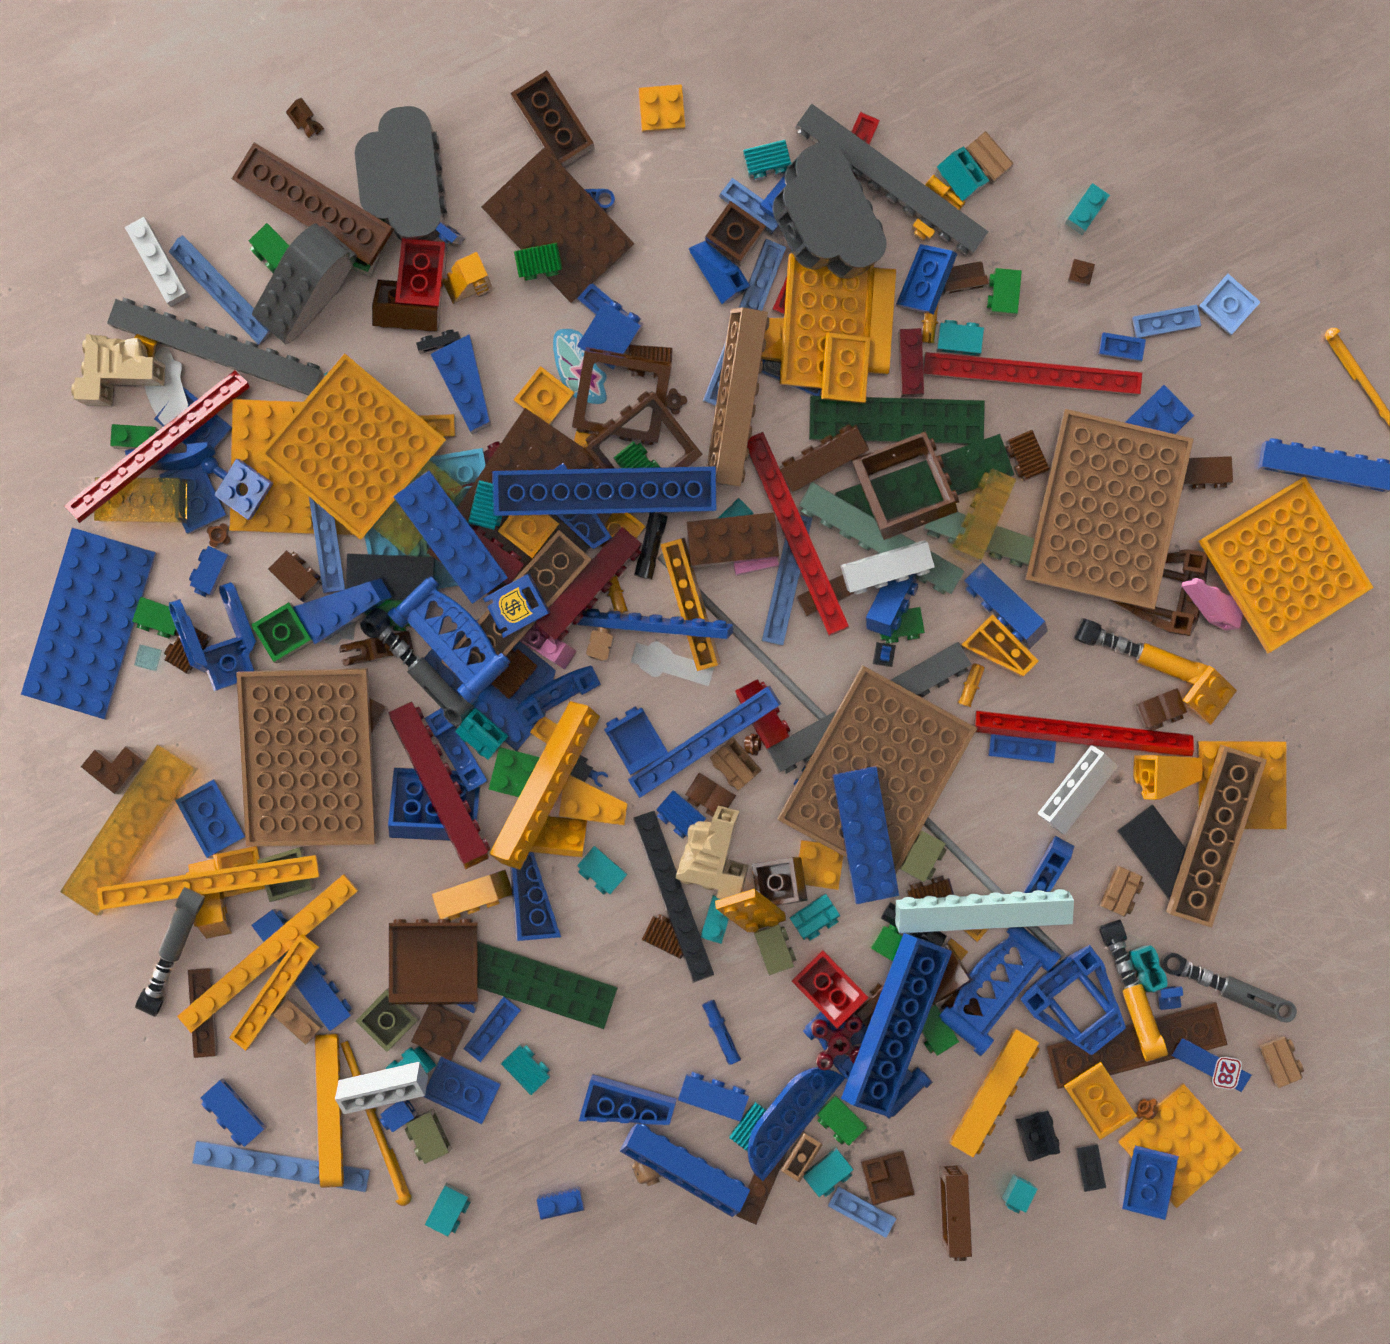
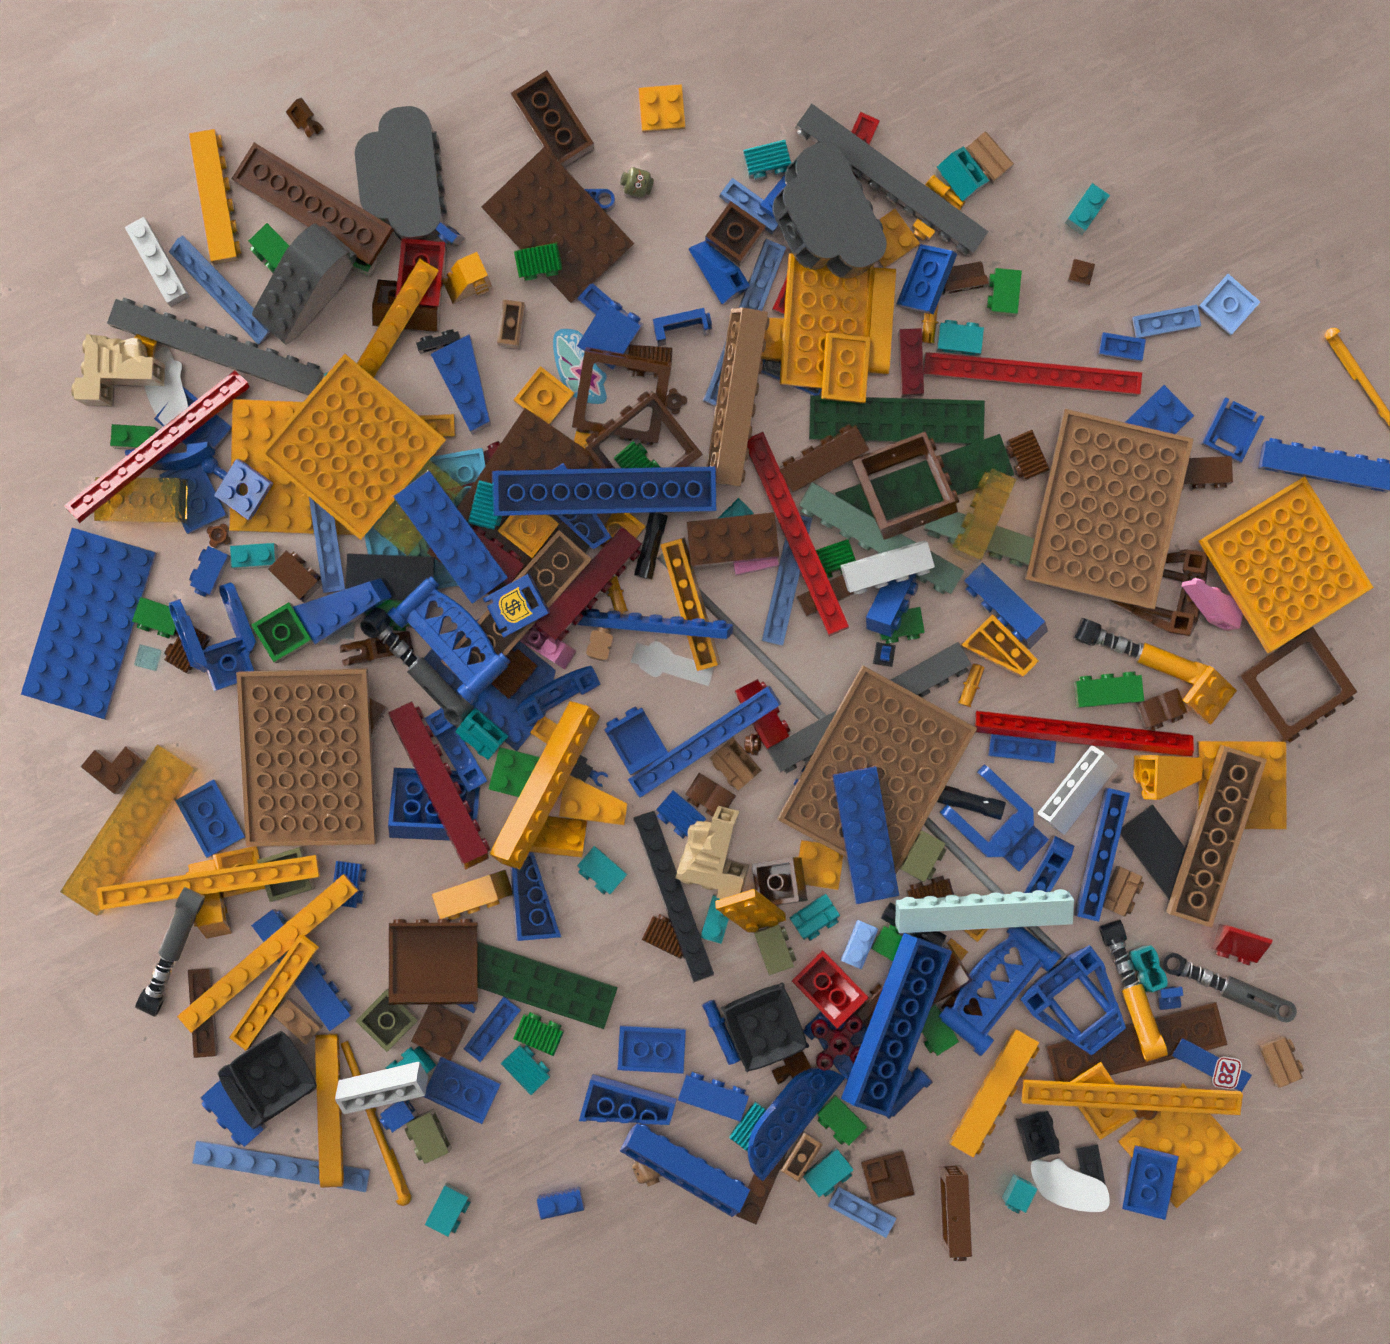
none -> light orange brick [189,129,242,265]
none -> black piece [218,1031,317,1129]
none -> teal brick [230,543,278,570]
none -> blue brick [333,861,367,908]
none -> light orange plate [357,259,438,377]
none -> medium nougat brick [497,300,526,349]
none -> green brick [513,1012,564,1056]
none -> blue plate [618,1026,686,1074]
none -> olive head [620,167,654,198]
none -> blue panel [653,308,712,347]
none -> black piece [721,982,809,1072]
none -> reddish brown plate [772,1050,812,1084]
none -> green brick [816,539,856,579]
none -> light blue brick [840,920,878,969]
none -> light orange plate [878,209,920,268]
none -> black axle [937,785,1006,820]
none -> blue plate [939,764,1049,872]
none -> light orange plate [1021,1080,1243,1115]
none -> white sticker [1031,1159,1110,1212]
none -> green brick [1074,671,1144,708]
none -> blue brick [1074,788,1130,922]
none -> blue container [1201,397,1264,464]
none -> red slope [1212,924,1273,966]
none -> reddish brown piece [1237,627,1357,743]

